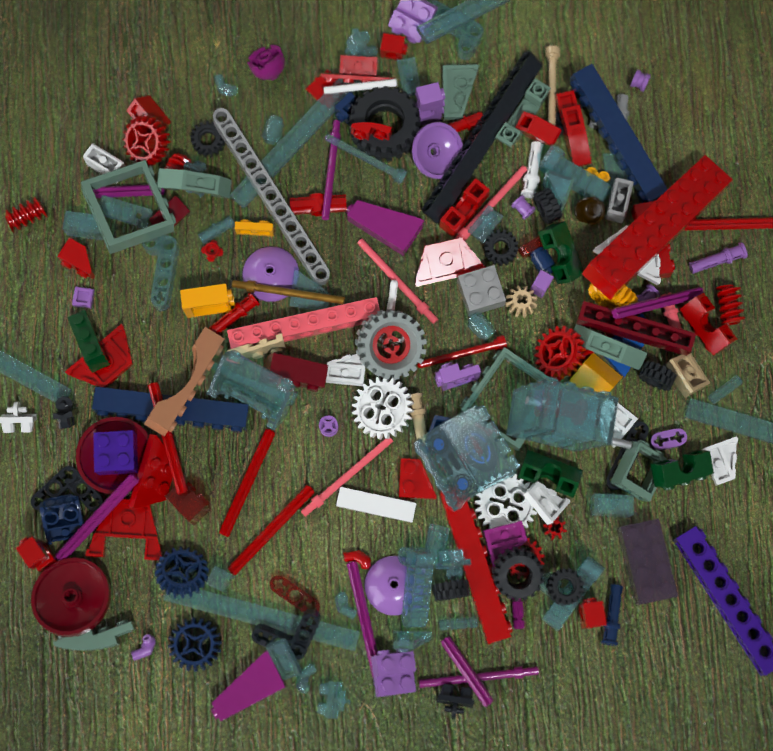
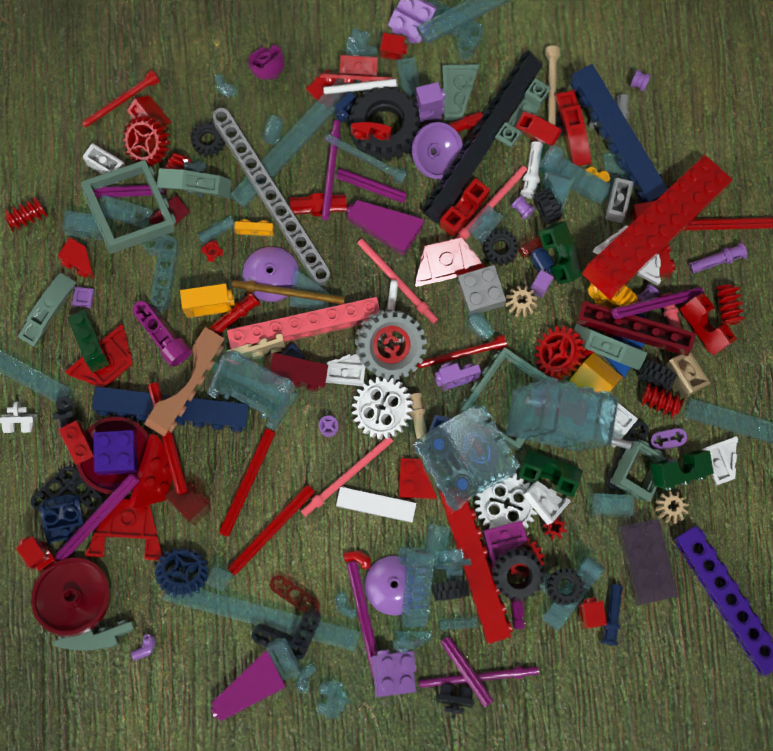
dark blue gear [168,617,222,672] -> none
dark brown hair [575,196,606,225] -> none
clear light blue axle [708,375,743,404] -> none
none -> sand green slope [18,272,77,347]
none -> red brick [58,421,94,465]
none -> red piece [82,70,160,127]
none -> magenta beam [133,301,192,367]
none -> dark blue tile [280,343,305,359]
none -> magenta axle [336,168,407,203]
none -> red piece [641,382,685,419]
none -> tan gear [655,490,689,524]

